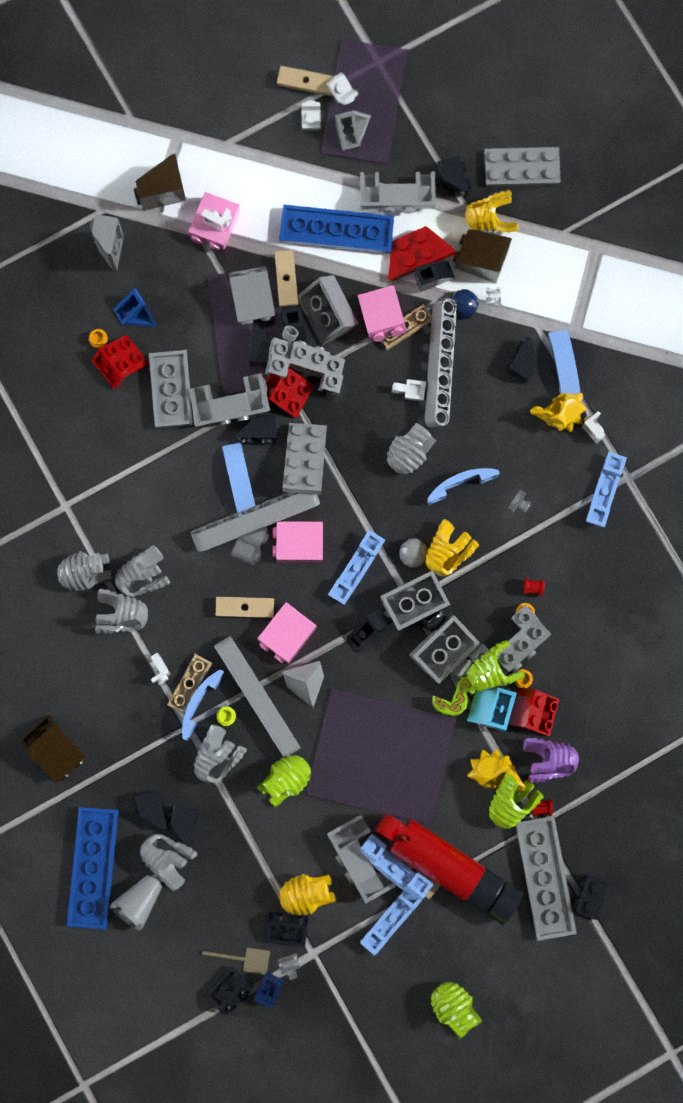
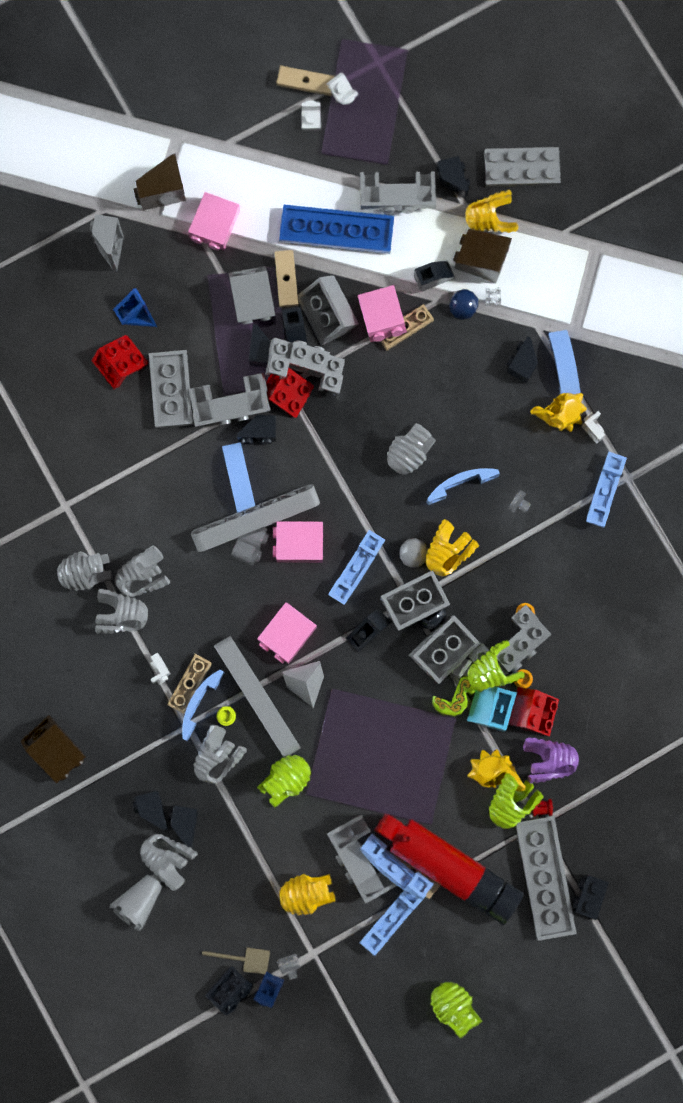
blue plate [67,807,119,929] -> none
light orange plate [89,329,108,348] -> none
white bracket [201,208,232,231] -> none
tan tile [216,597,274,618] -> none
black bracket [266,911,308,947] -> none
light grey hinge [282,326,299,342] -> none
light grey plate [283,423,327,495] -> none
light grey slope [335,111,371,150] -> none
red wing [388,226,457,283] -> none
white plate [392,379,426,402] -> none
light grey beam [425,298,457,429] -> none
red bush [523,578,545,597] -> none

